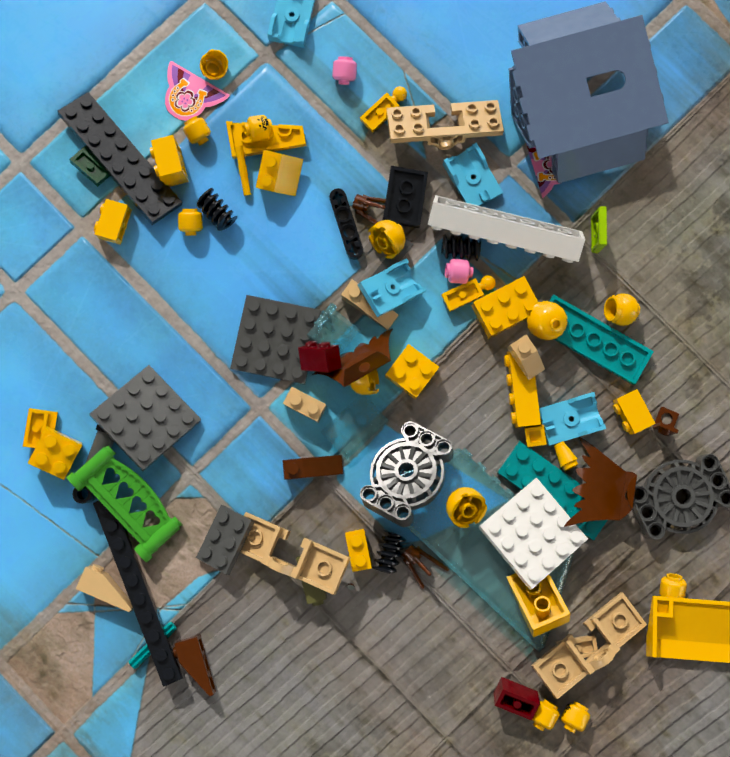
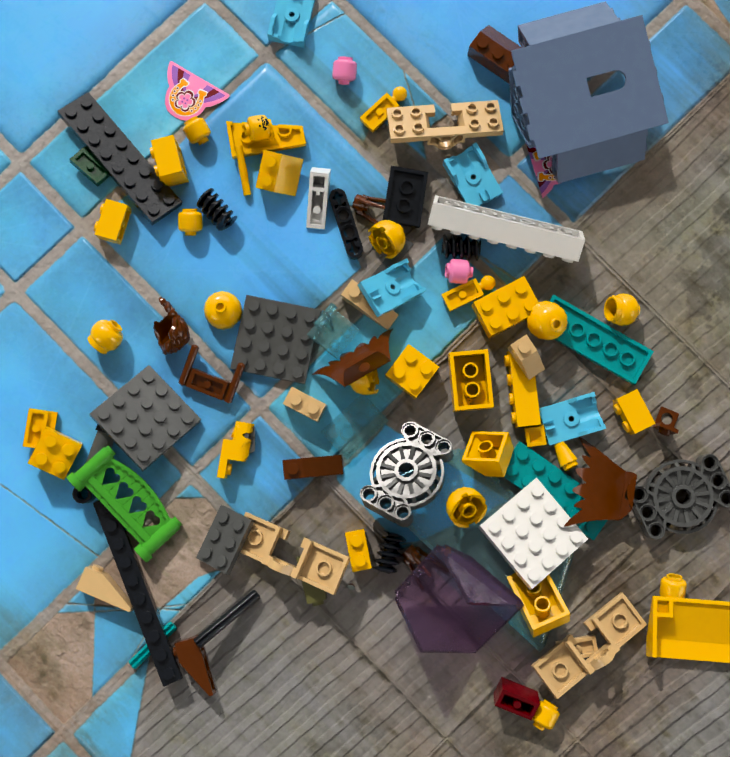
yellow hair [200,49,229,80] -> none
dark red brick [298,341,342,373] -> none
yellow head [561,701,590,734] -> none
lime tile [591,206,607,253] -> none
none -> yellow piece [87,320,123,354]
none -> reddish brown hair [153,297,190,356]
none -> reddish brown plate [178,345,245,403]
none -> black axle [194,590,260,648]
none -> yellow cylinder [204,291,243,330]
none -> yellow plate [217,421,255,479]
none -> white slope [306,167,331,229]
none -> clear purple windscreen [394,544,525,653]
none -> yellow brick [448,349,494,412]
none -> yellow slope [462,431,514,477]
none -> reddish brown slope [467,25,522,83]

